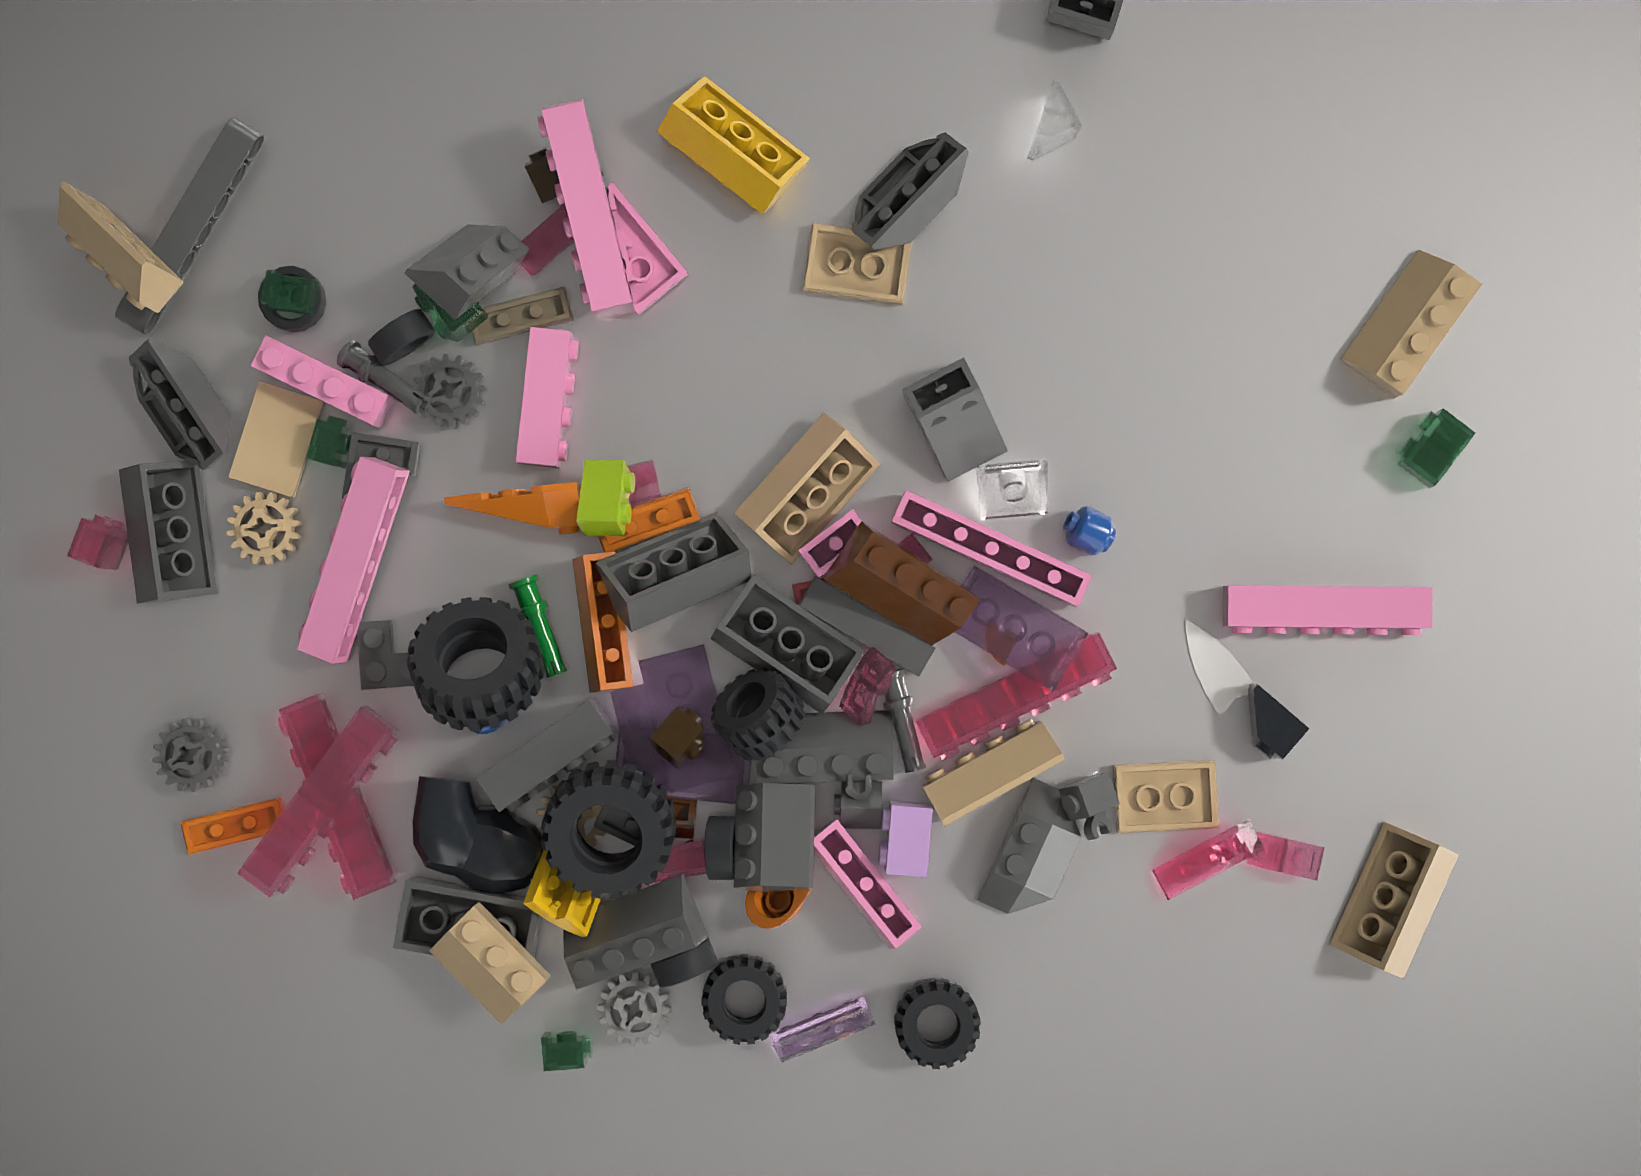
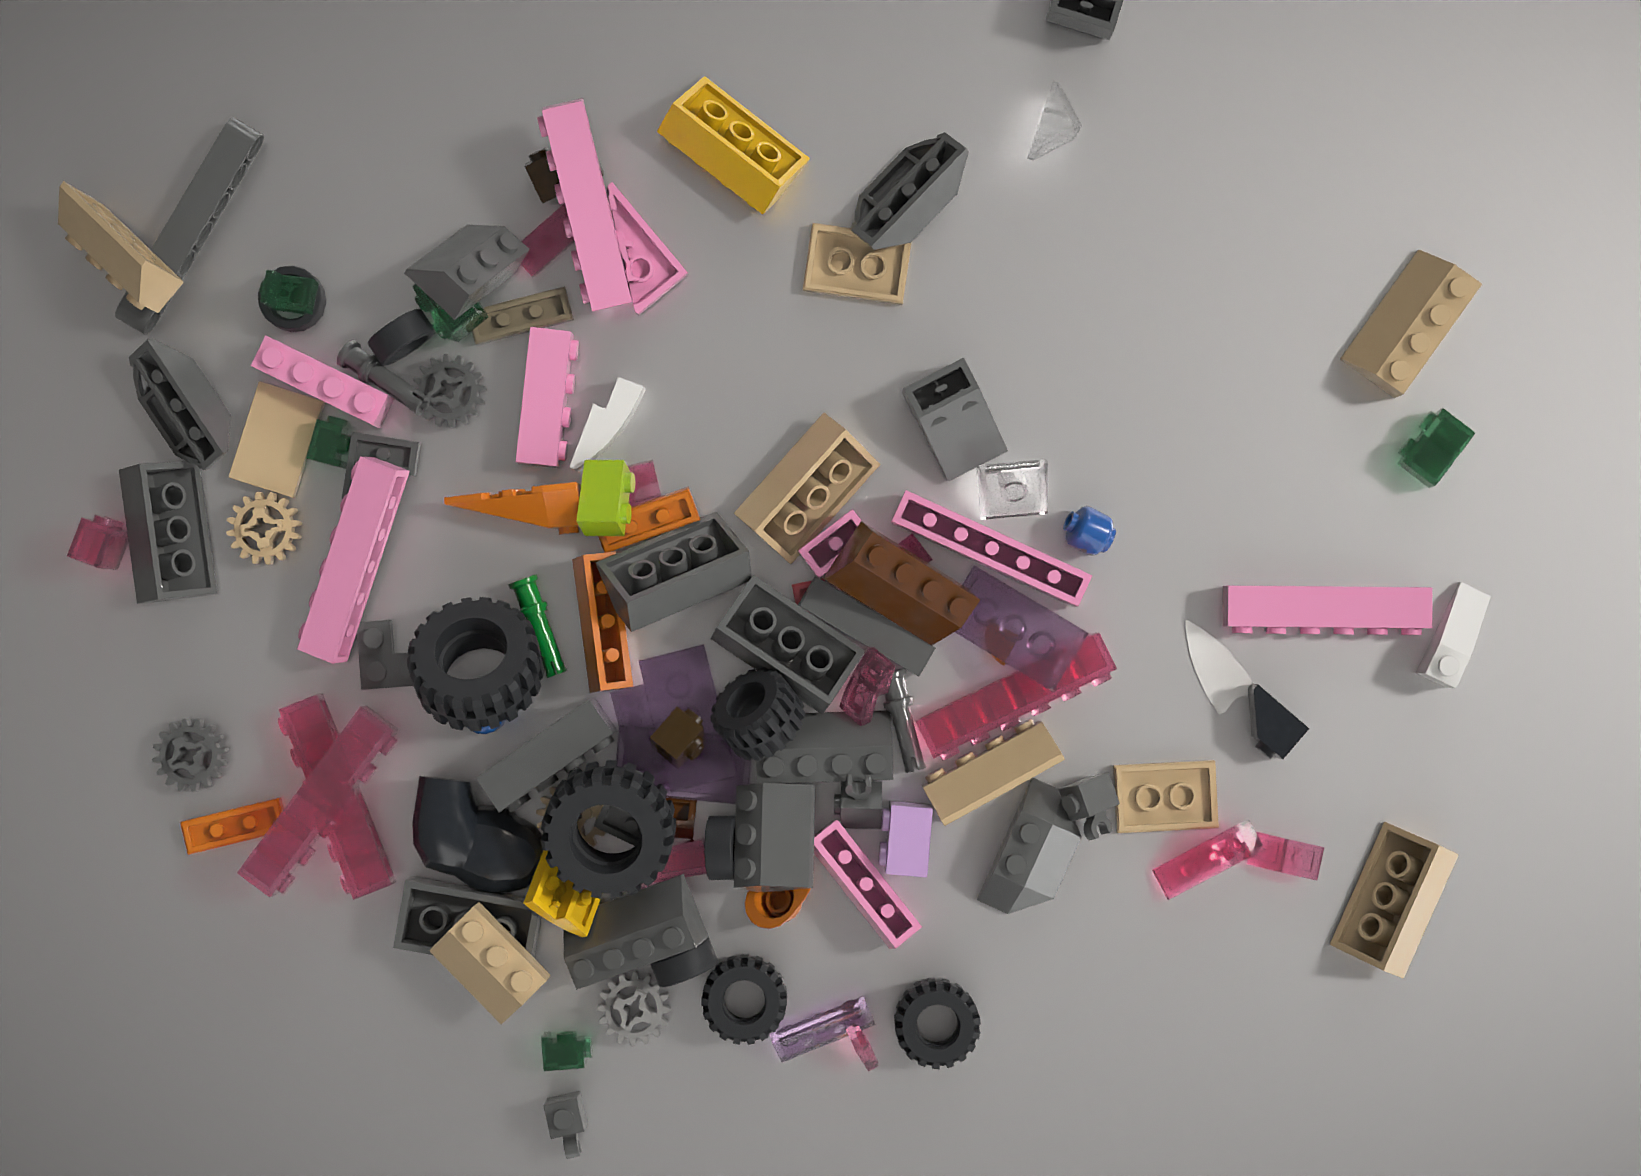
none -> dark grey brick [543,1091,588,1159]
none -> white slope [569,377,646,472]
none -> clear pink tile [846,1023,879,1072]
none -> white slope [1416,582,1491,688]

